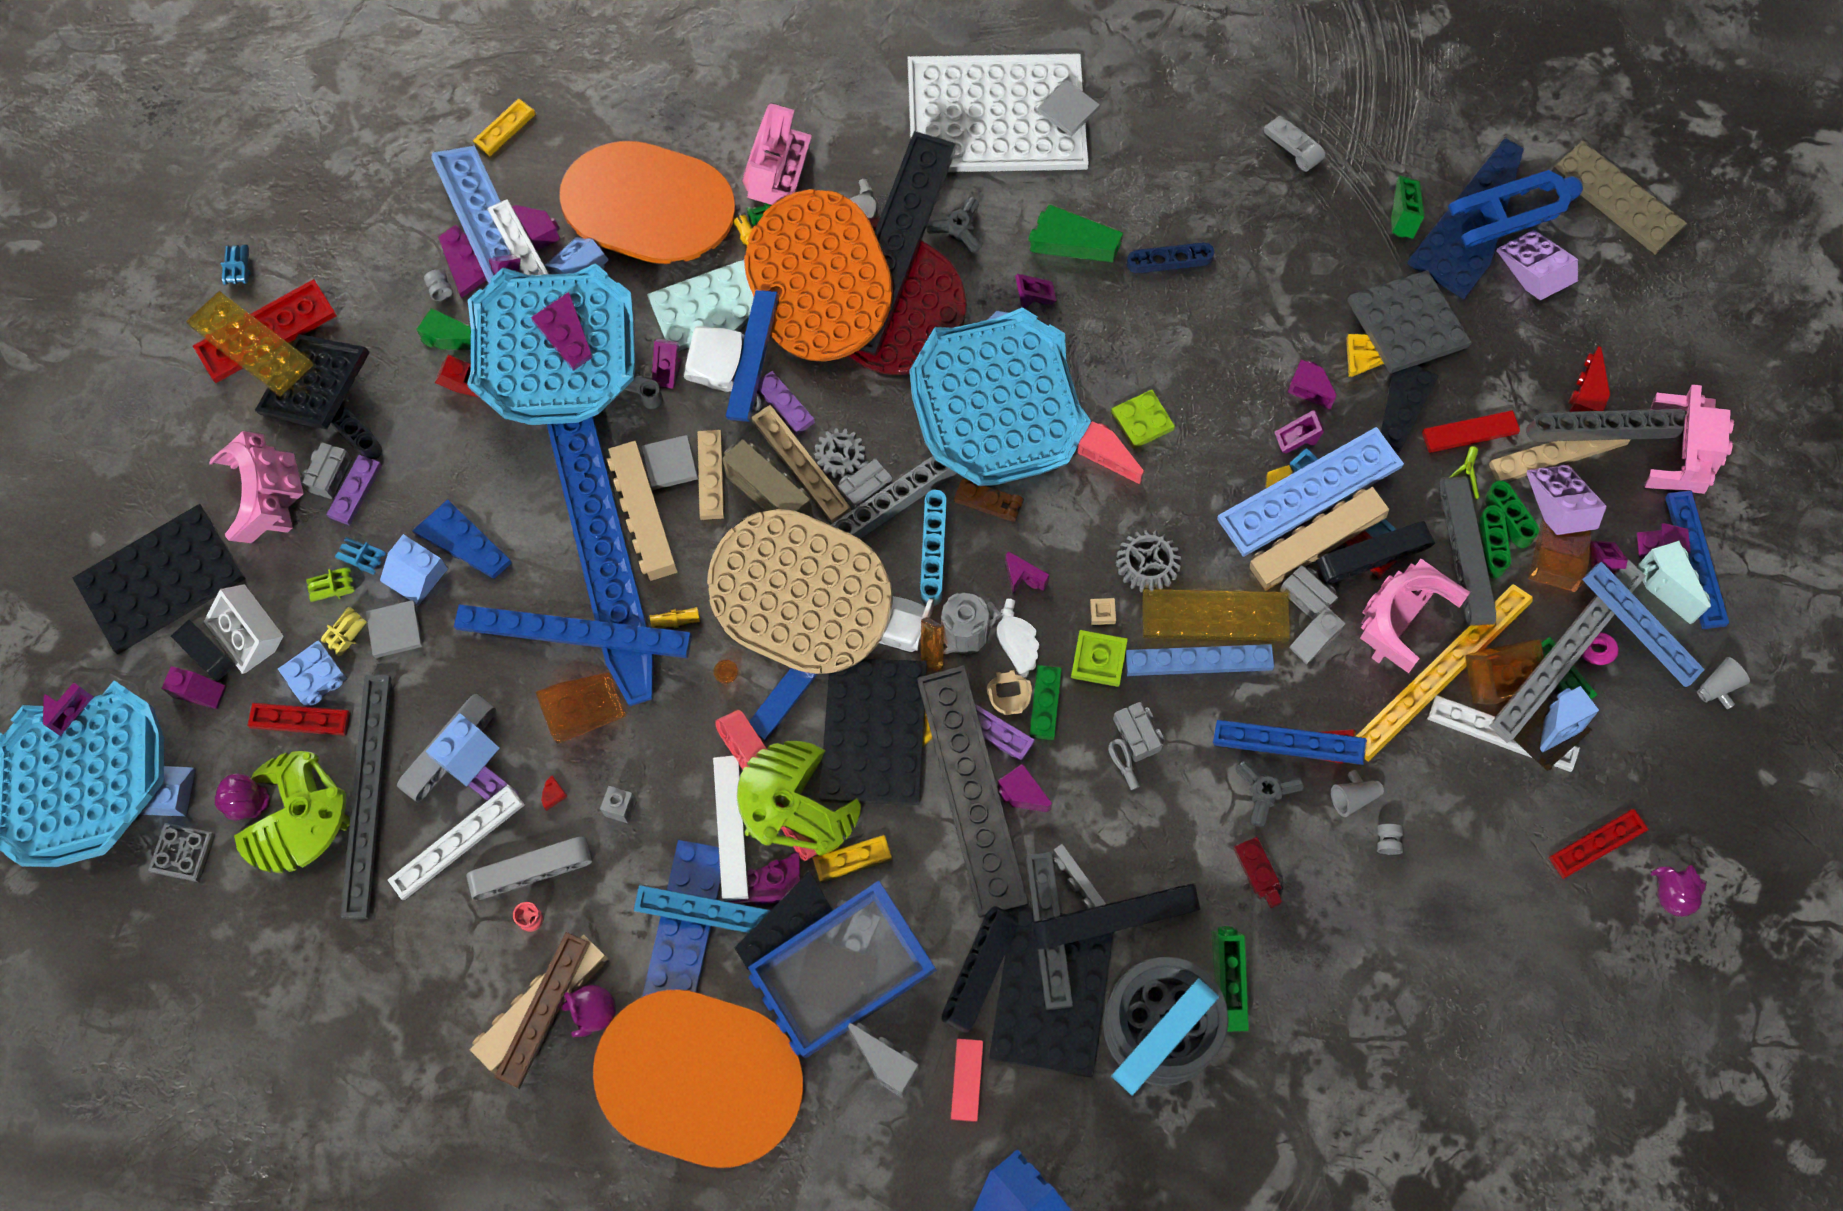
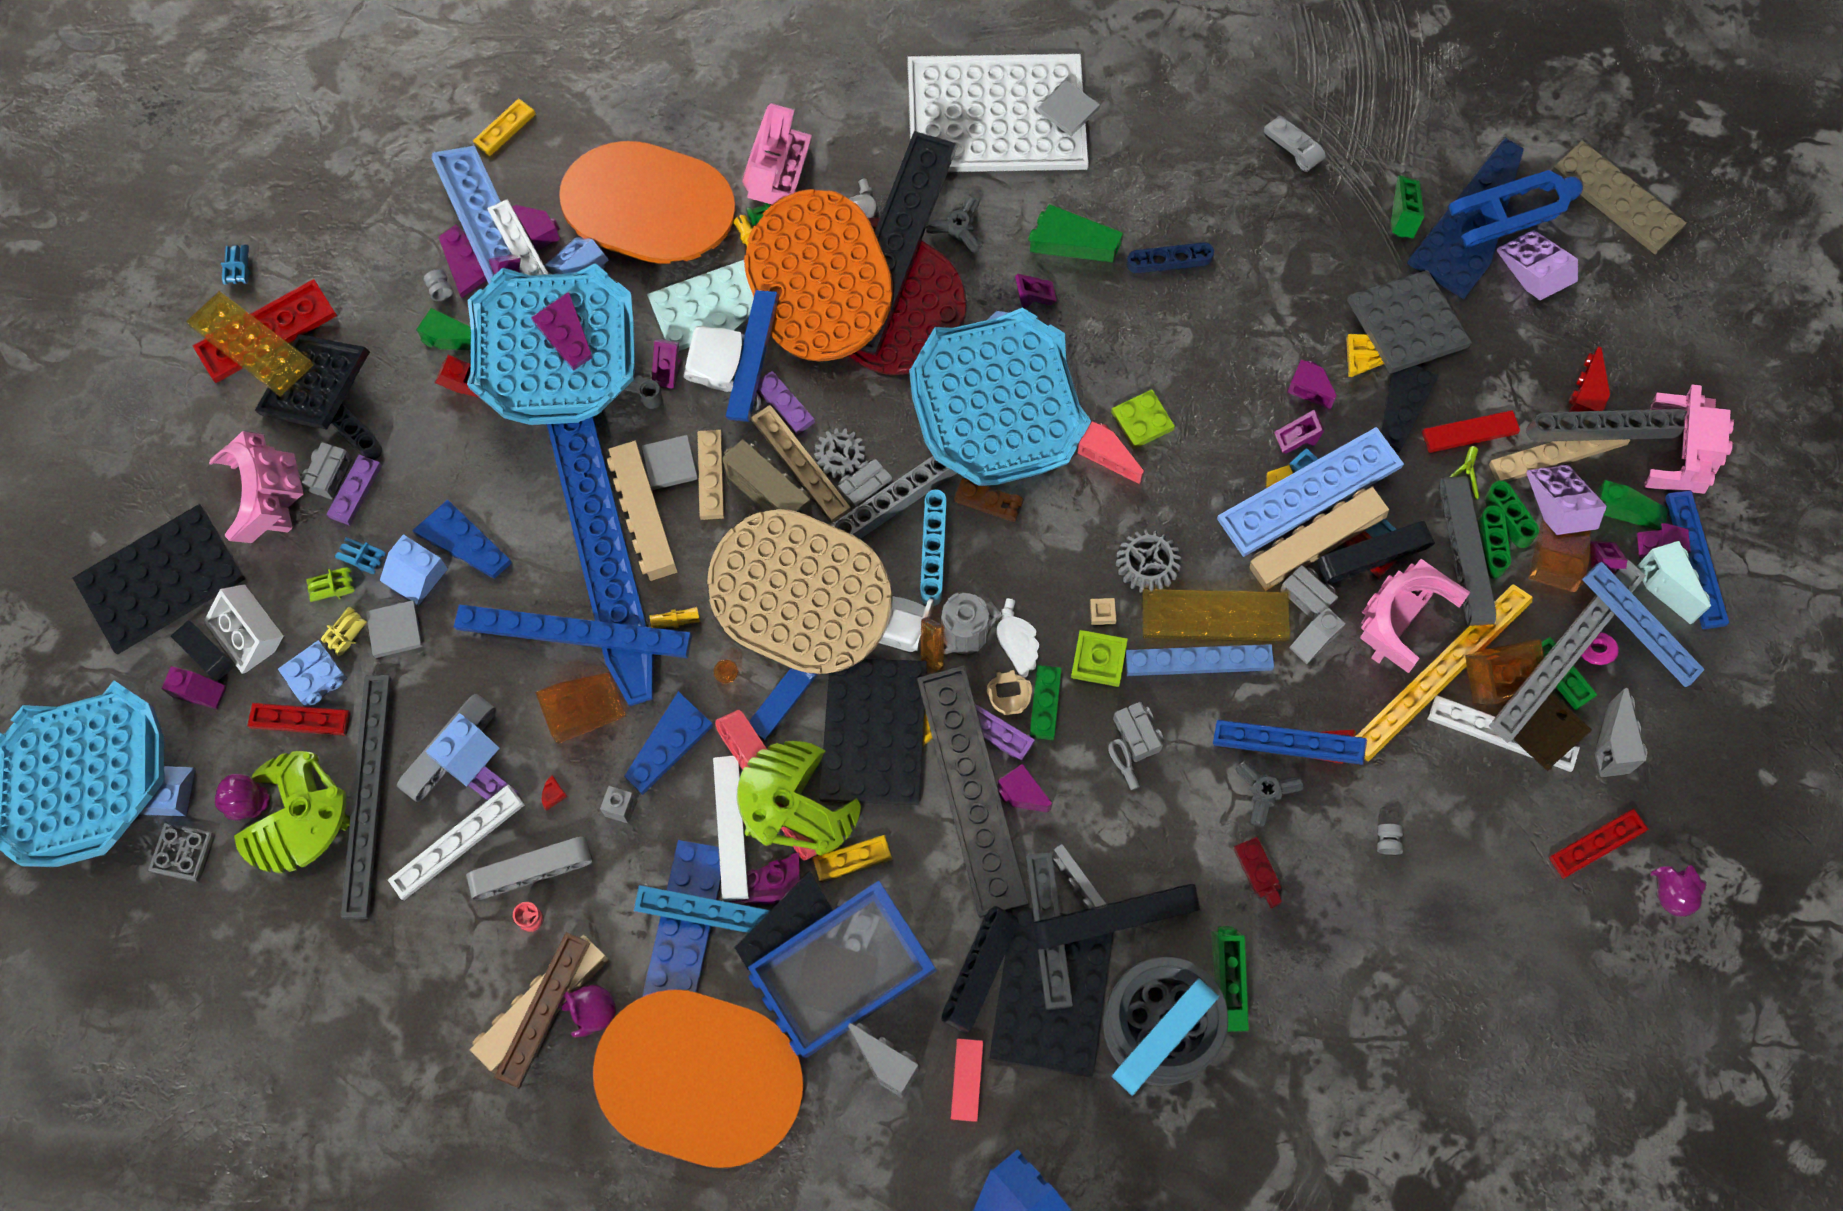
magenta slope [43,682,93,736] -> none
magenta slope [1005,551,1049,594] -> none
light grey piece [1331,770,1384,817] -> none
light blue slope [1540,686,1599,752] -> none
light grey piece [1697,657,1750,709] -> none
none -> blue wing [624,691,713,795]
none -> light grey slope [1595,688,1647,777]
none -> green slope [1596,480,1668,530]

